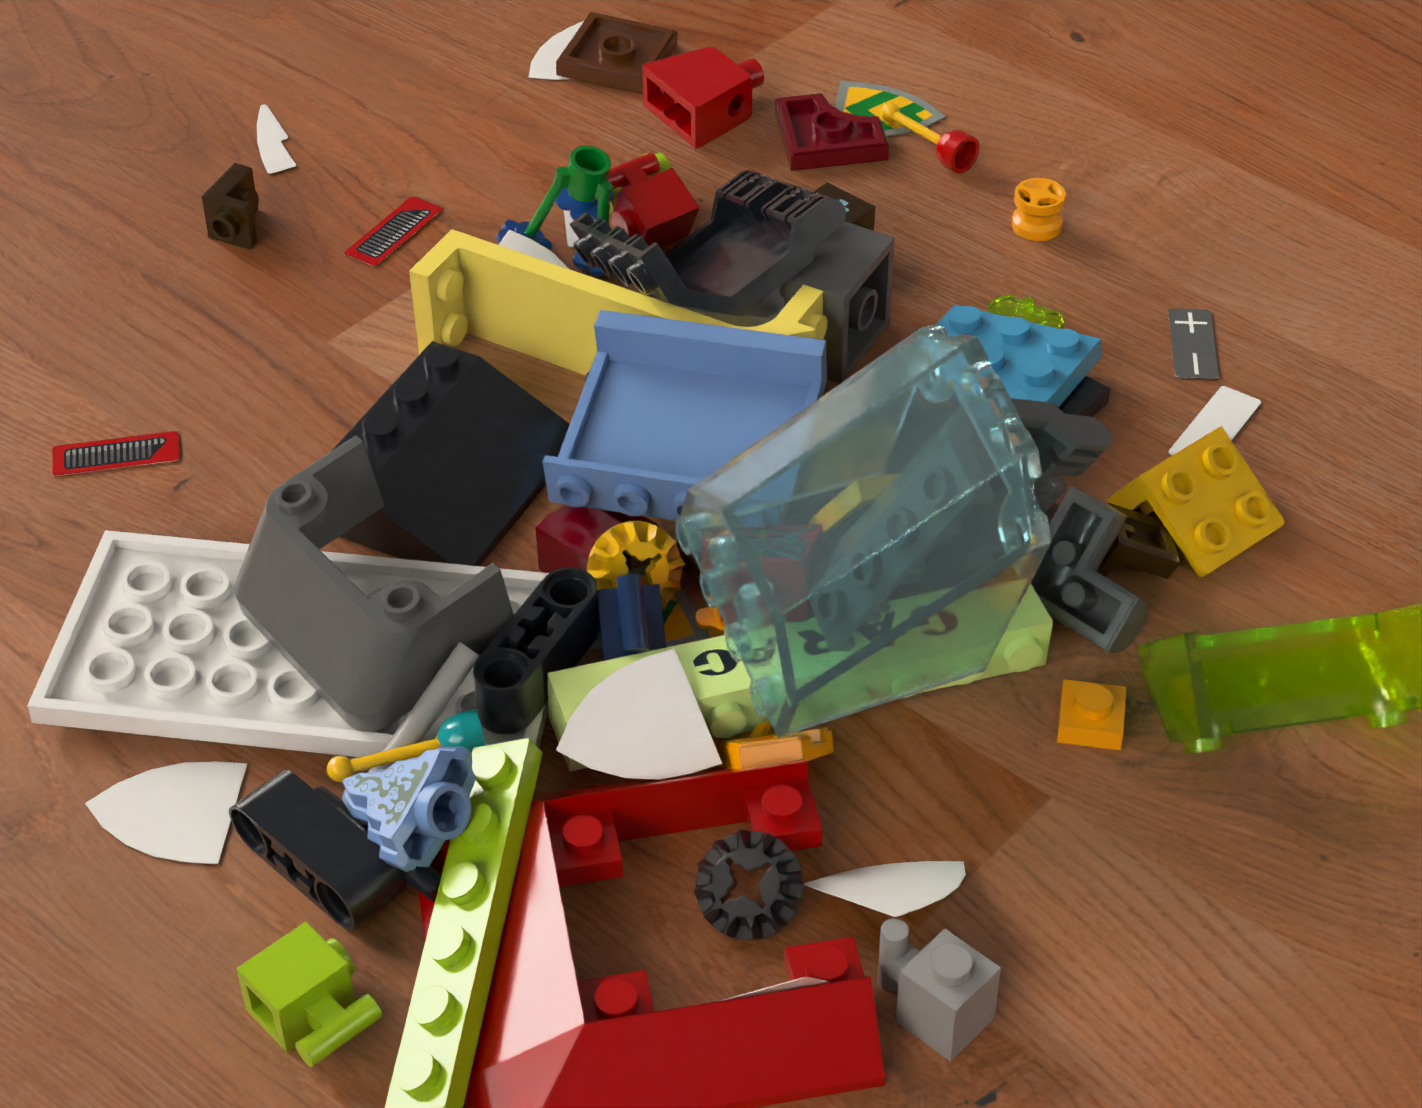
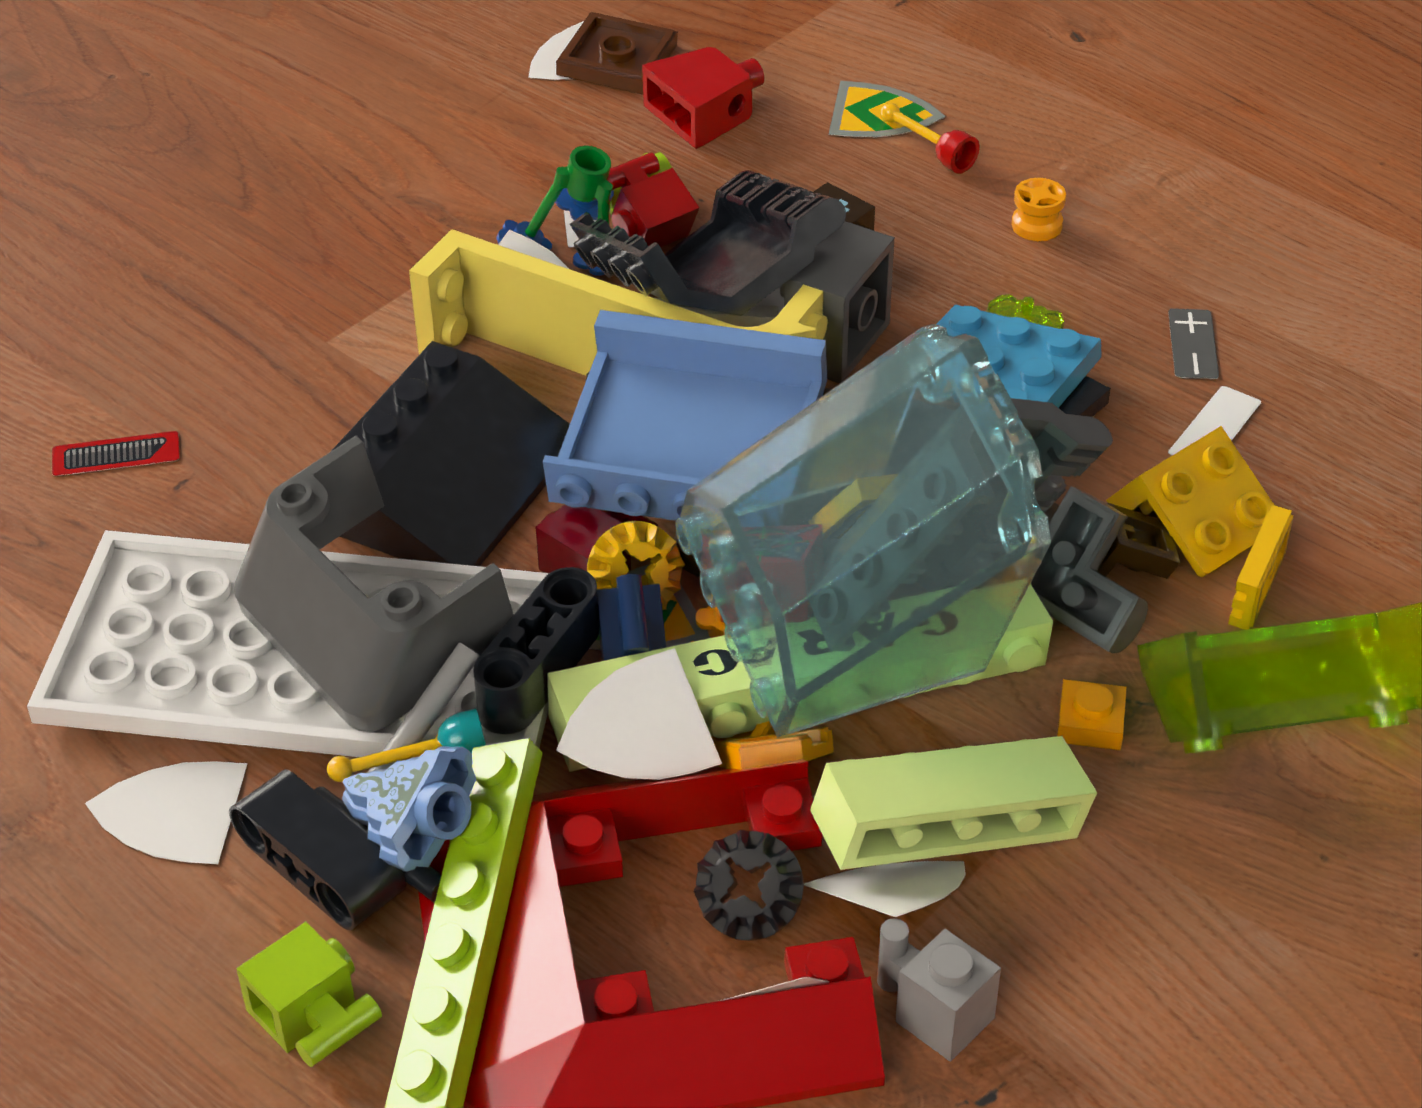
dark brown bracket [202,163,259,250] -> none
white sticker [257,104,296,174] -> none
sticker [344,196,443,266] -> none
dark red tile [775,93,889,171] -> none
none -> yellowish green brick [810,736,1097,870]
none -> yellow tile [1228,505,1294,631]

